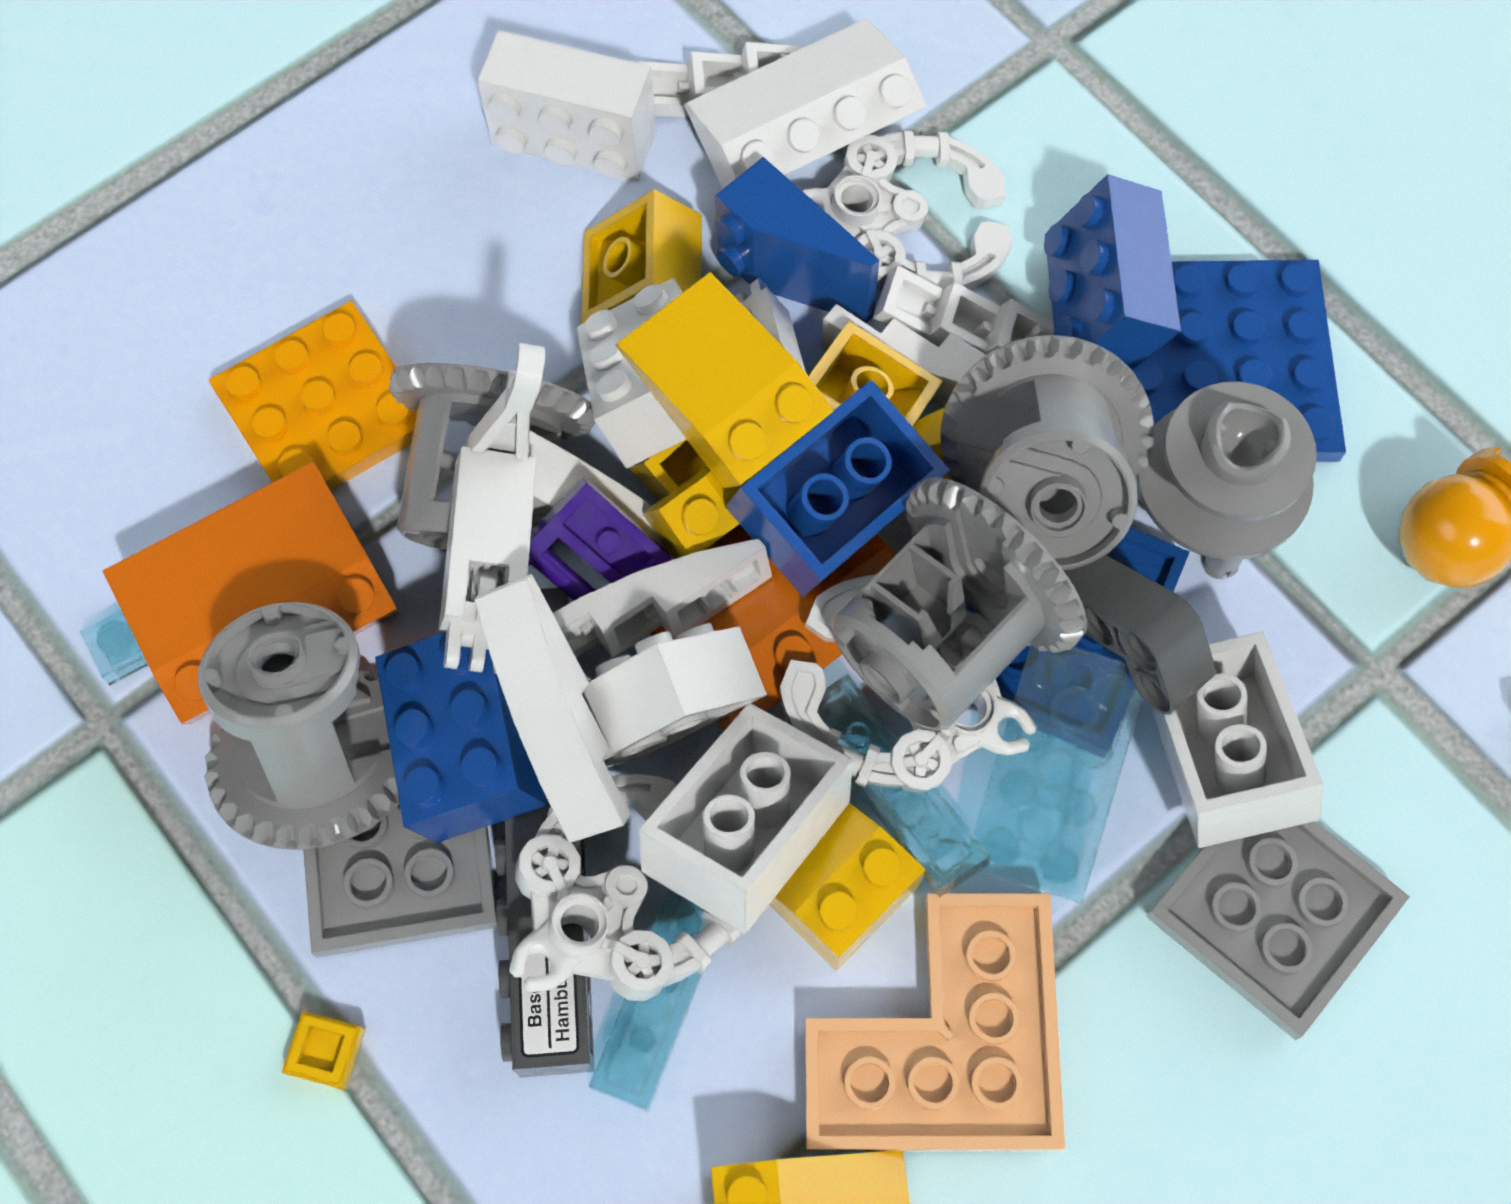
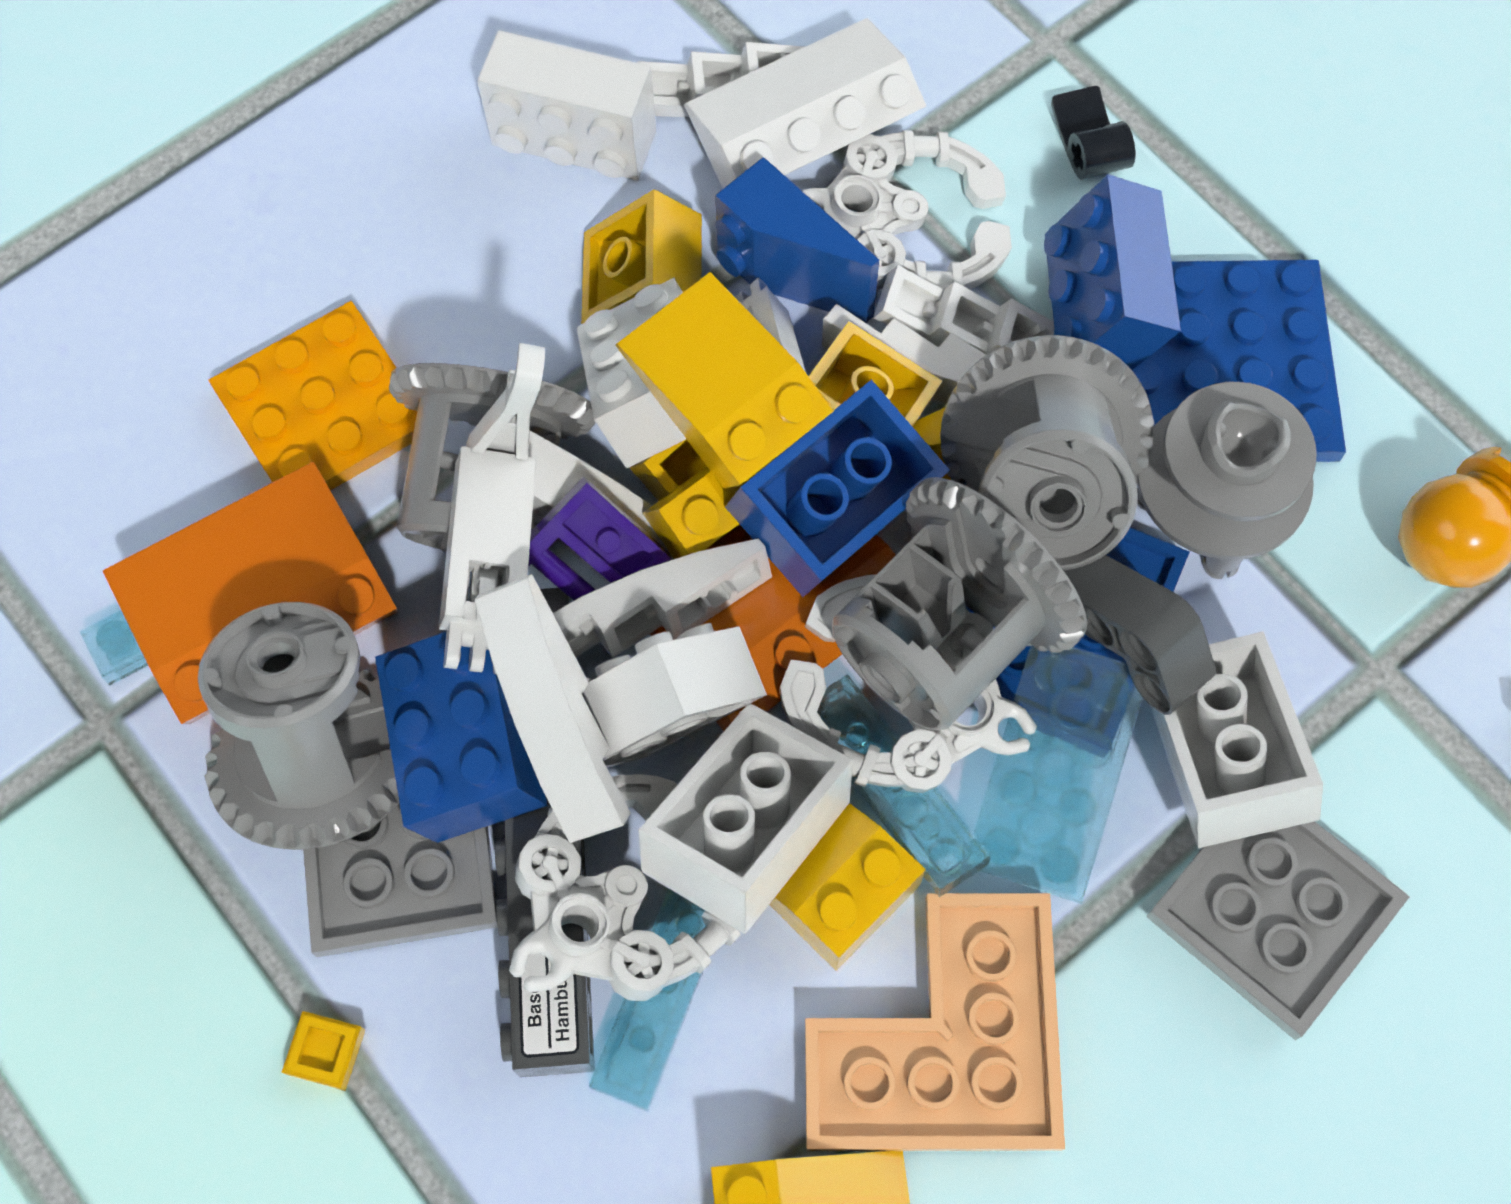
none -> black panel [1051,86,1136,180]

